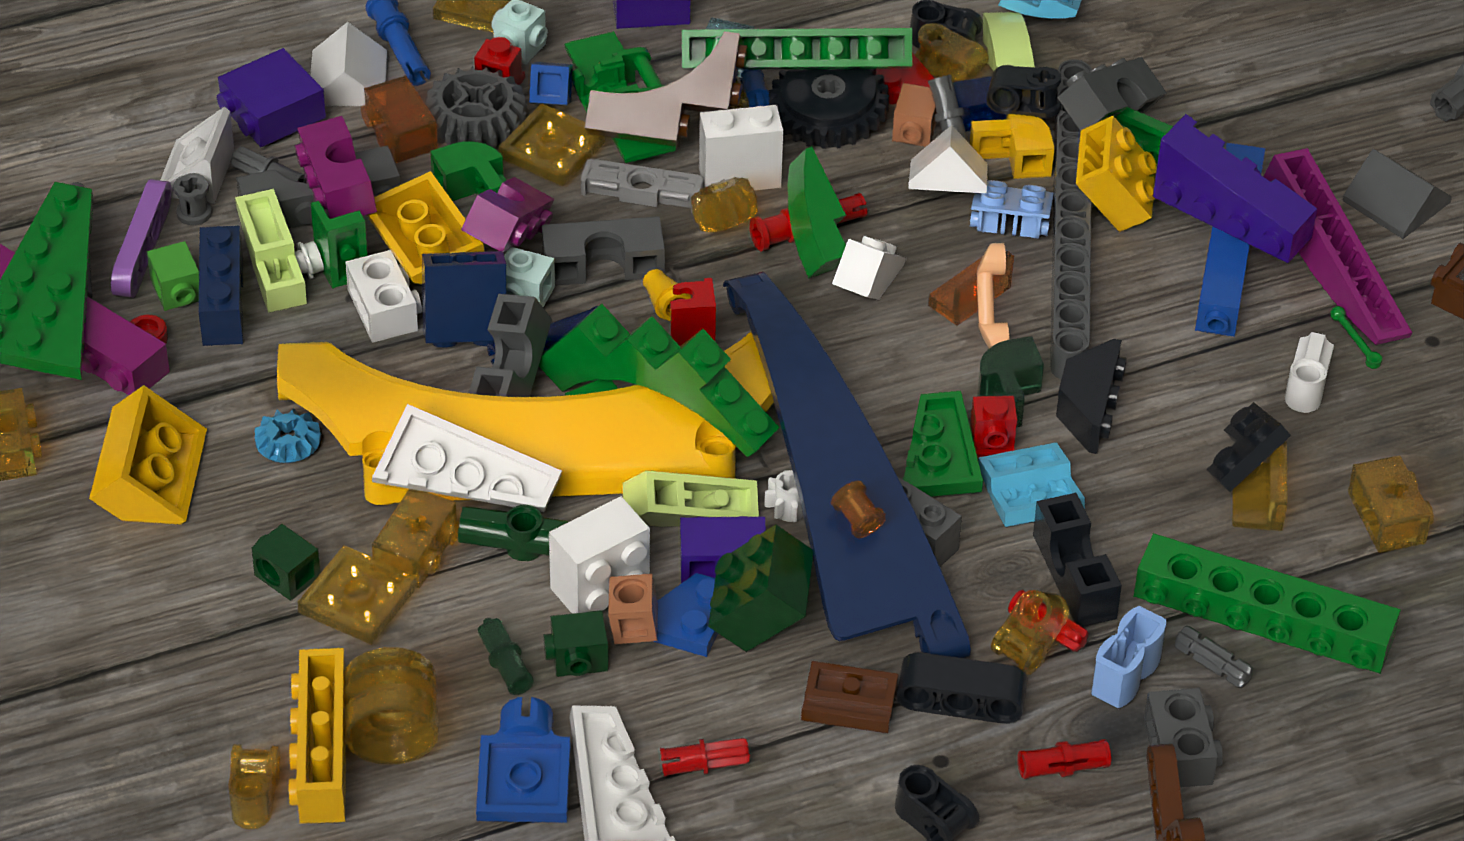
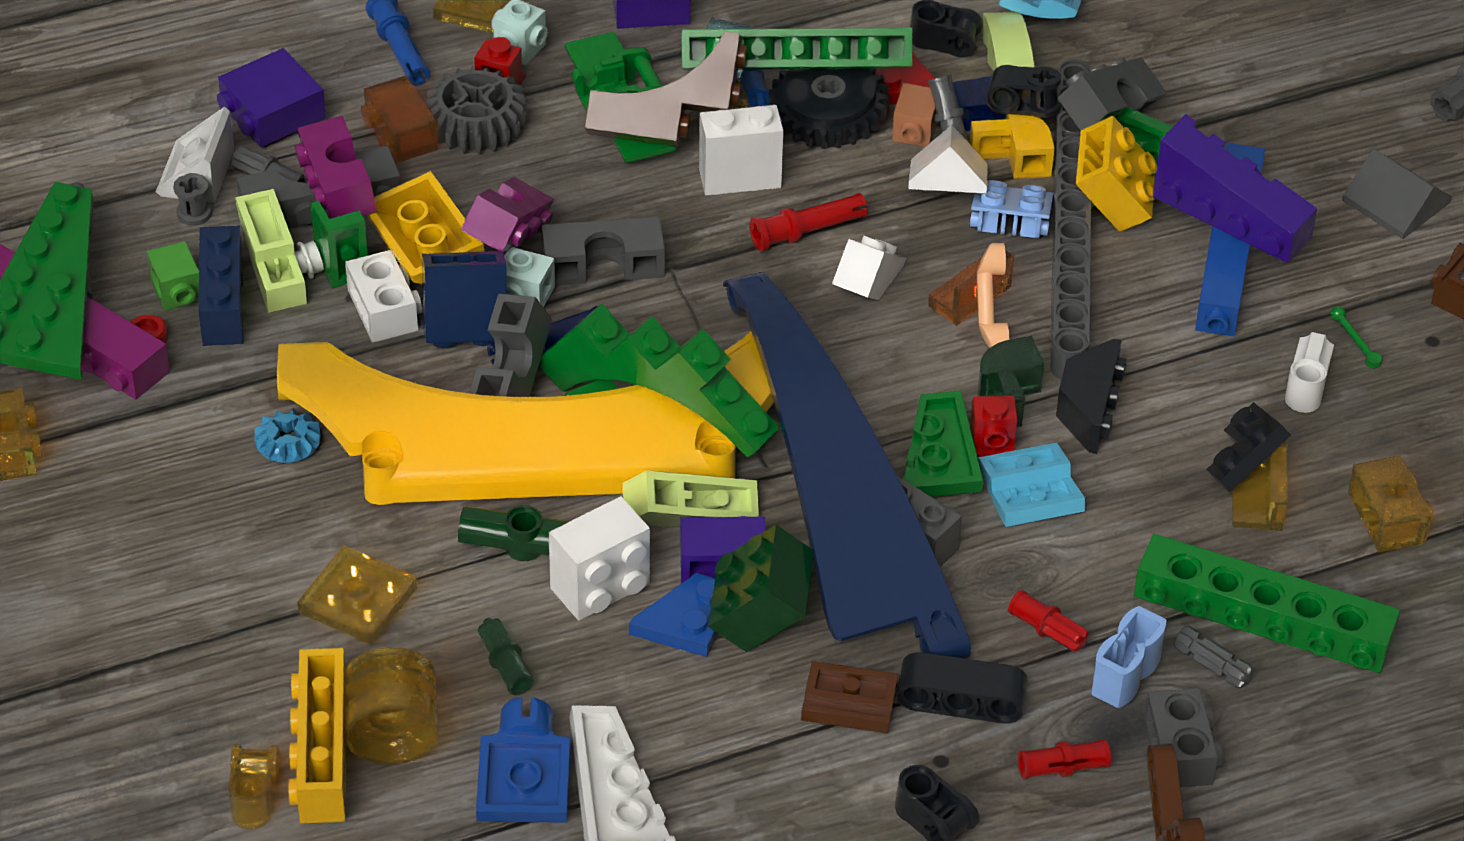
yellow slope [89,385,207,525] -> none
medium lavender beam [111,179,172,298] -> none
dark green brick [251,524,321,601] -> none
white slope [310,22,388,106] -> none
white wing [372,404,562,512] -> none
clear yellow brick [372,489,459,589] -> none
green brick [430,141,506,201] -> none
clear yellow plate [499,103,605,186] -> none
blue brick [529,62,573,105] -> none
dark green brick [543,610,608,677] -> none
light grey piece [581,159,703,212] -> none
nougat brick [608,574,658,644] -> none
yellow cone [643,269,691,321] -> none
red axle [660,738,750,777] -> none
red hinge [670,278,716,346] -> none
clear yellow gear [691,177,758,233] -> none
white gear [764,470,803,522] -> none
green slope [787,147,846,278] -> none
clear orange bush [831,480,886,538] -> none
clear yellow piece [915,23,989,89] -> none
clear yellow piece [991,590,1069,675] -> none
black arch [1033,493,1122,627] -> none
magenta slope [1263,148,1412,345] -> none

